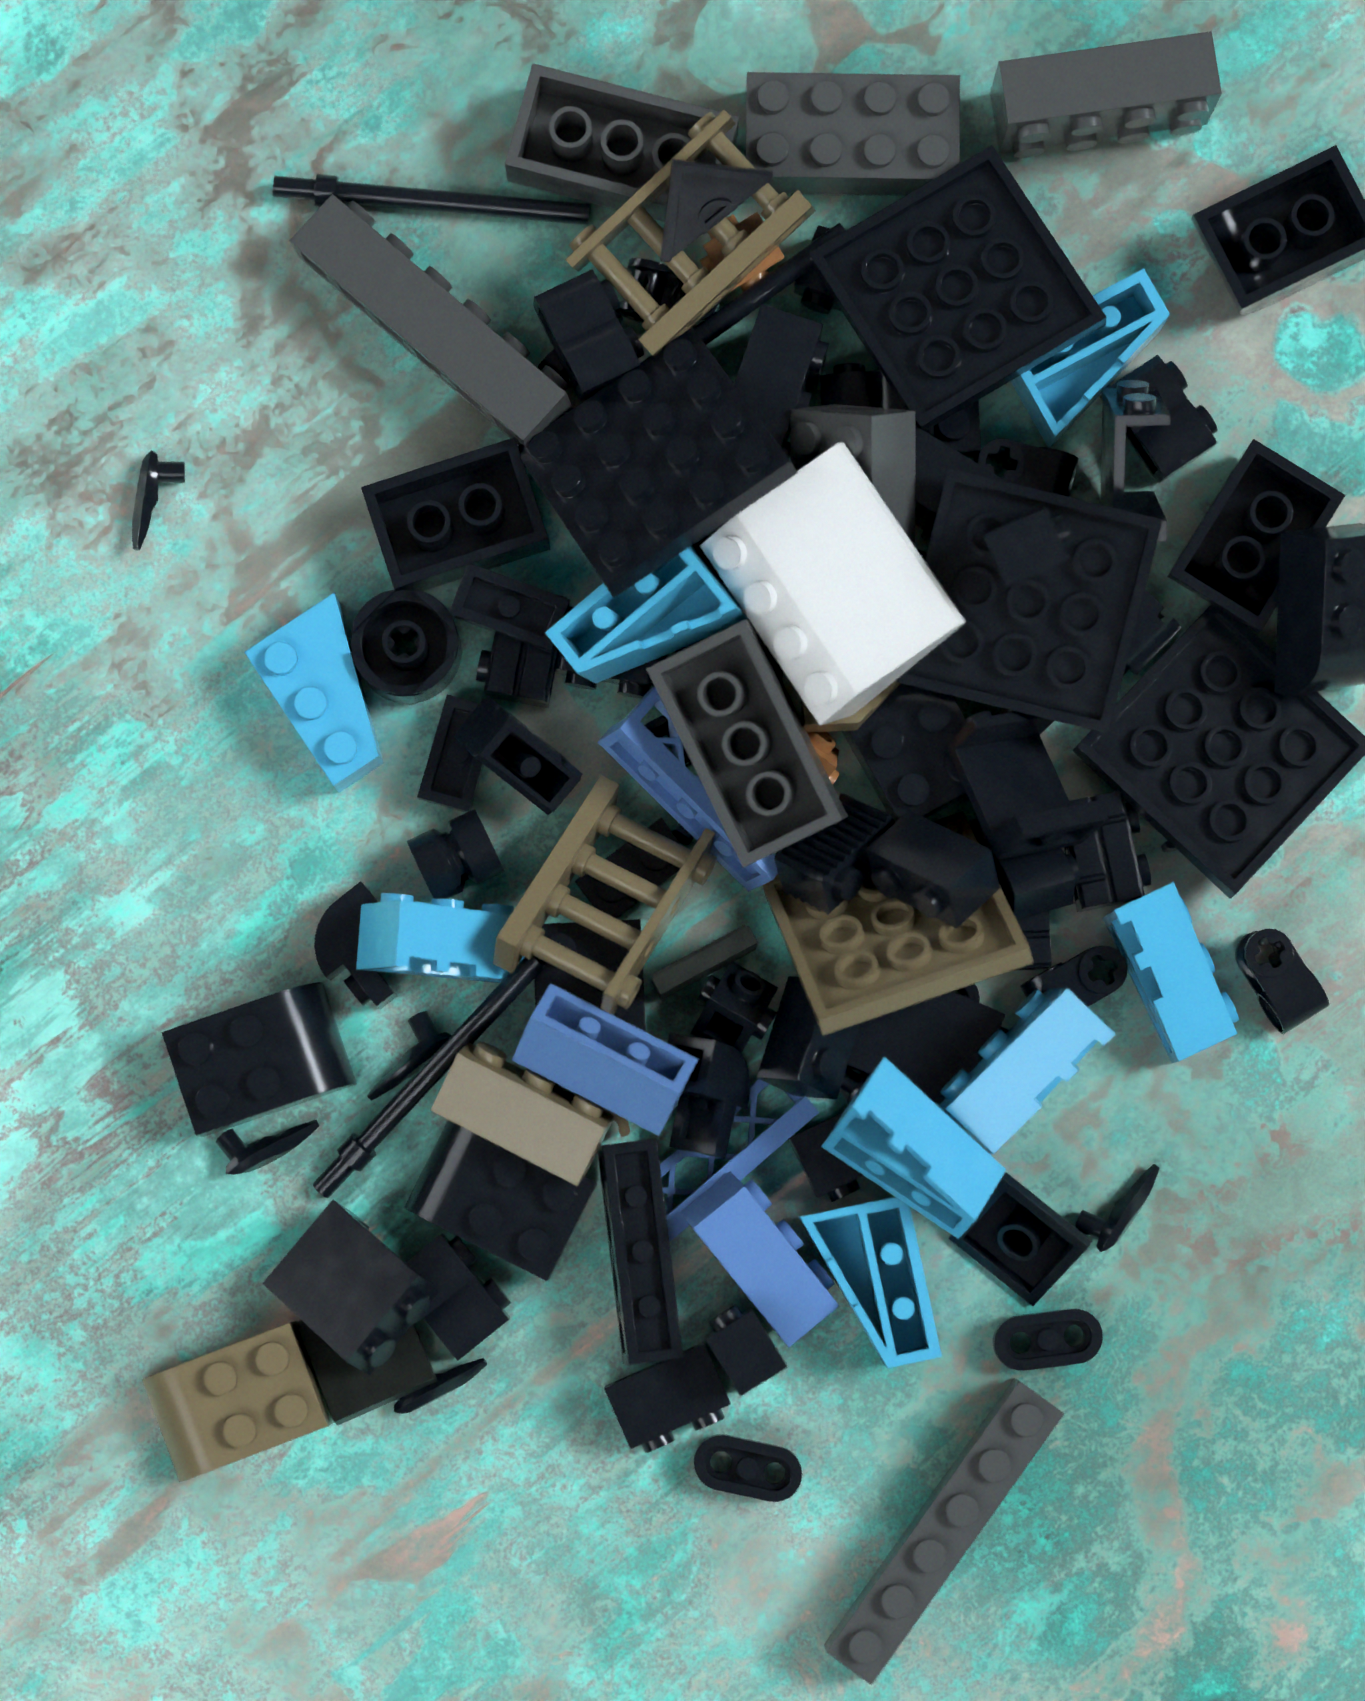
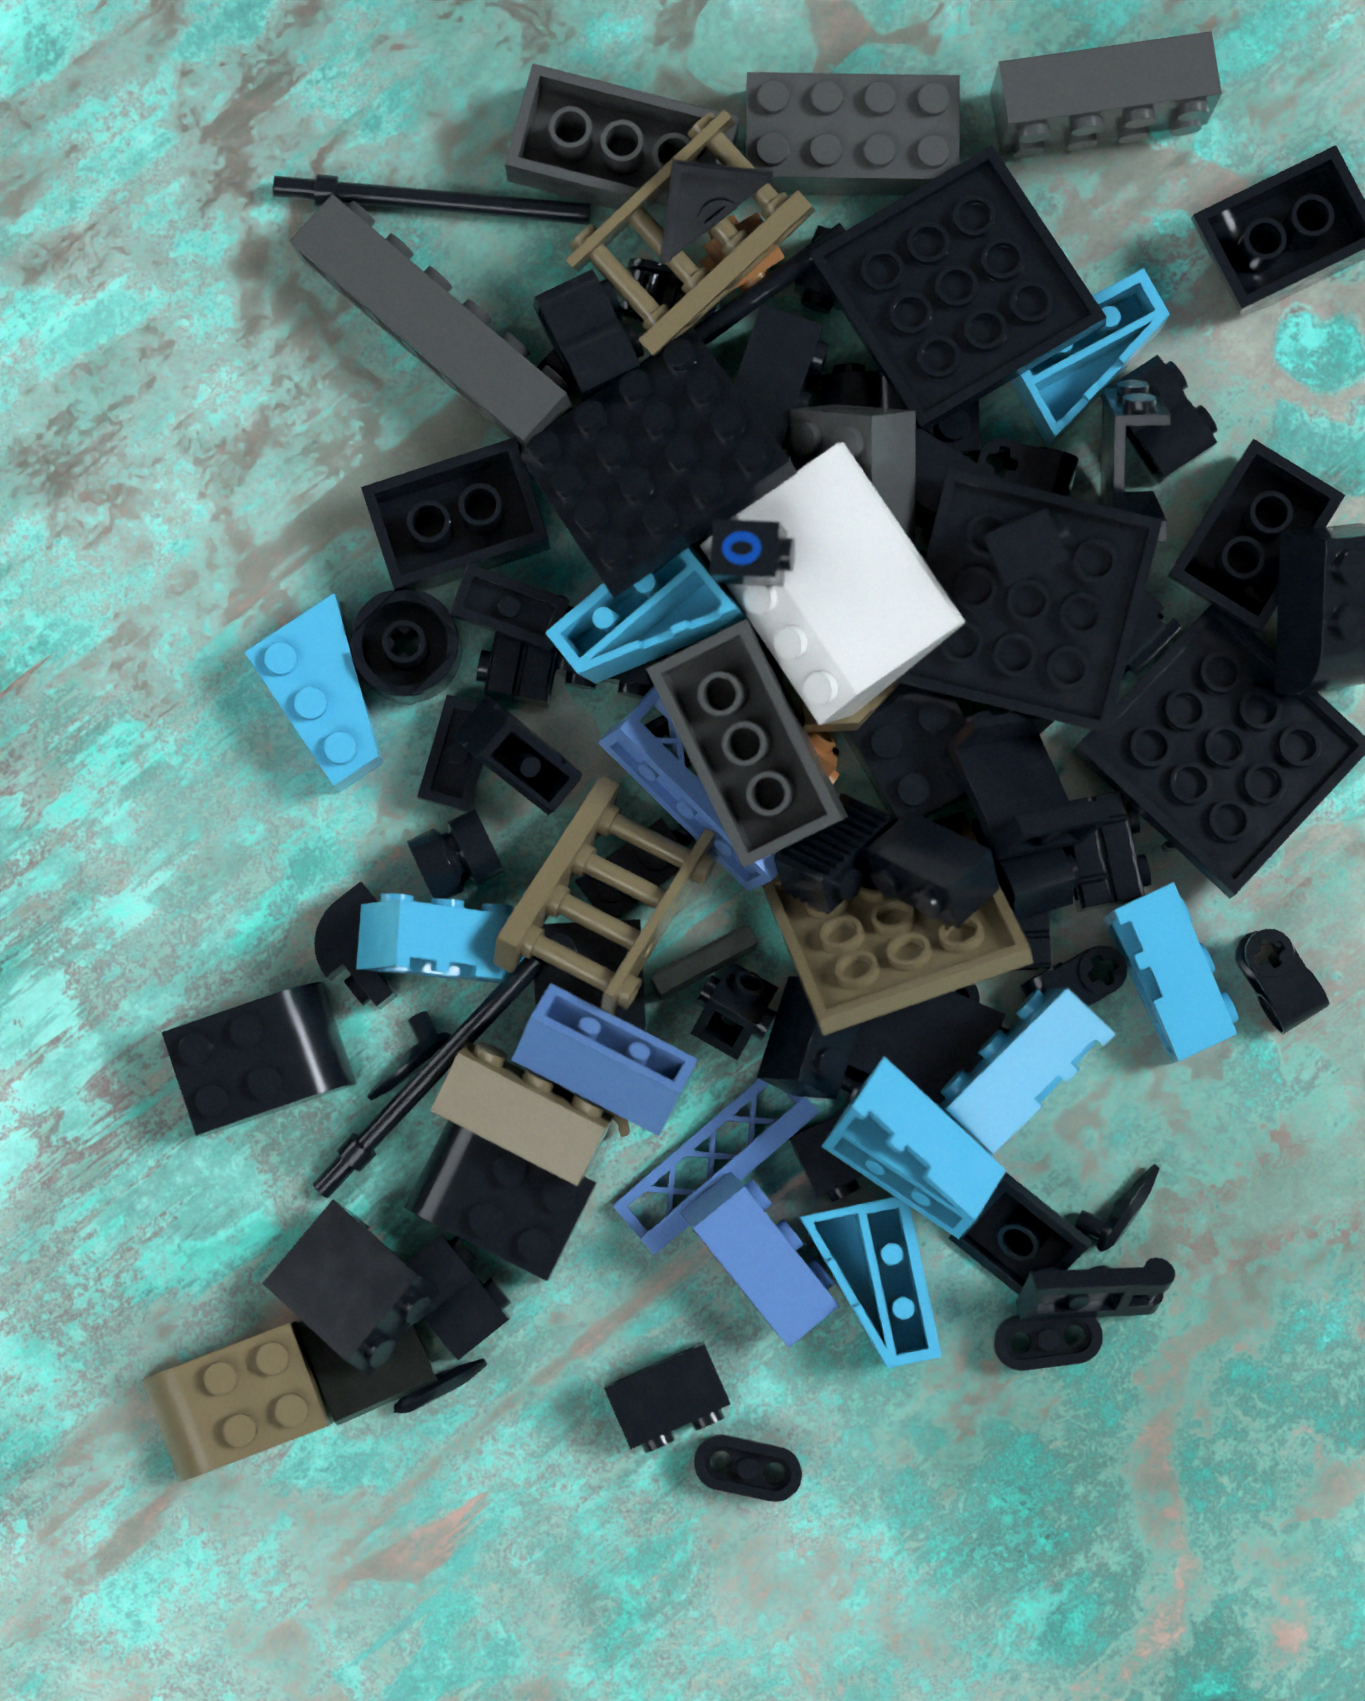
black bar [132,450,185,551] -> none
black bar [216,1120,320,1175] -> none
black fence [597,1139,683,1365] -> none
black brick [668,1033,750,1159] -> none
black brick [705,1304,788,1396] -> none
dark grey brick [824,1378,1064,1685] -> none
none -> black brick [709,519,795,587]
none -> black plate [1016,1257,1176,1320]

